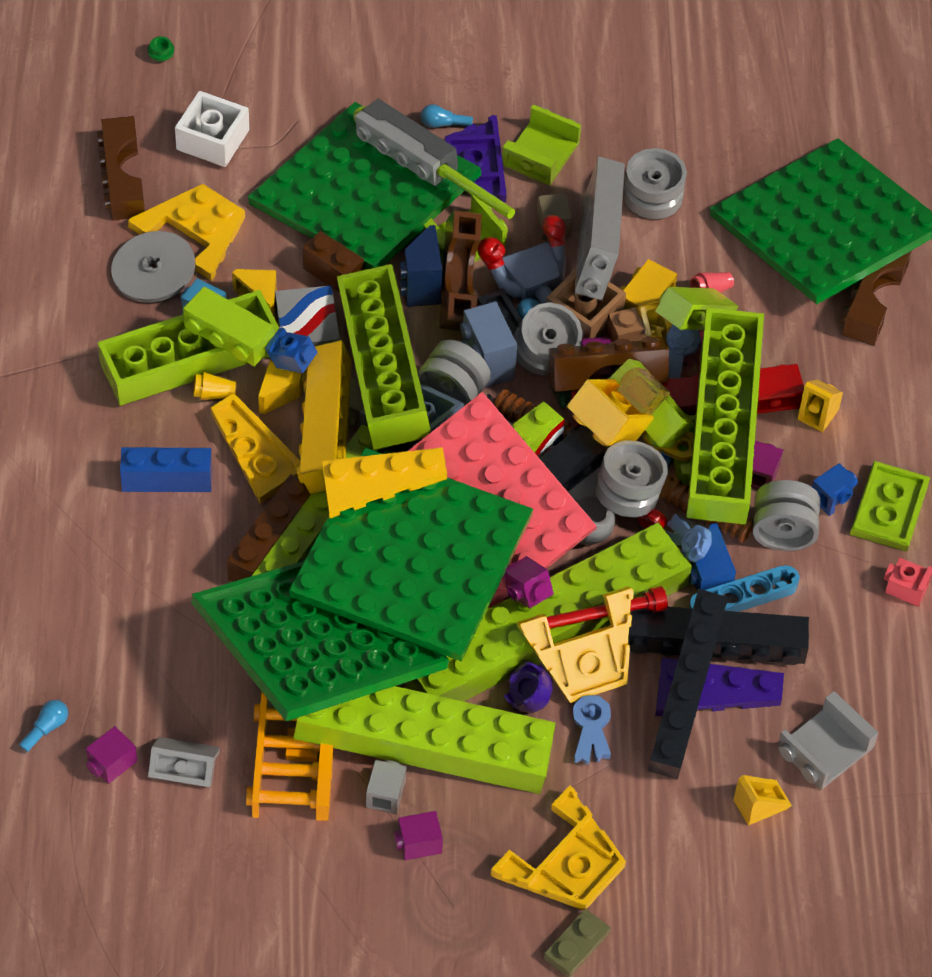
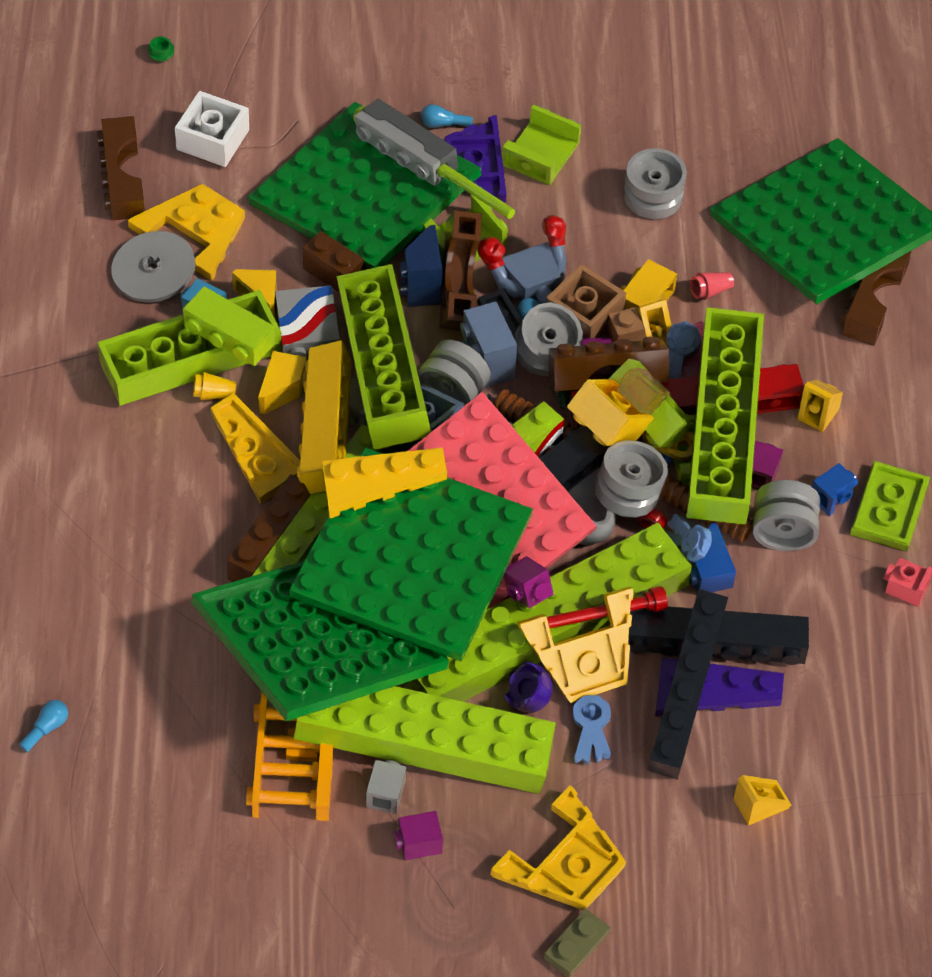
magenta brick [86,726,137,784] -> none
blue brick [120,447,213,492] -> none
light grey panel [148,737,220,787] -> none
blue brick [265,327,318,373] -> none
dark tan brick [537,193,572,239] -> none
light grey brick [574,156,625,300] -> none
lime brick [655,287,739,330] -> none
dark azure beam [689,565,800,612] -> none
light grey panel [777,691,879,790] -> none

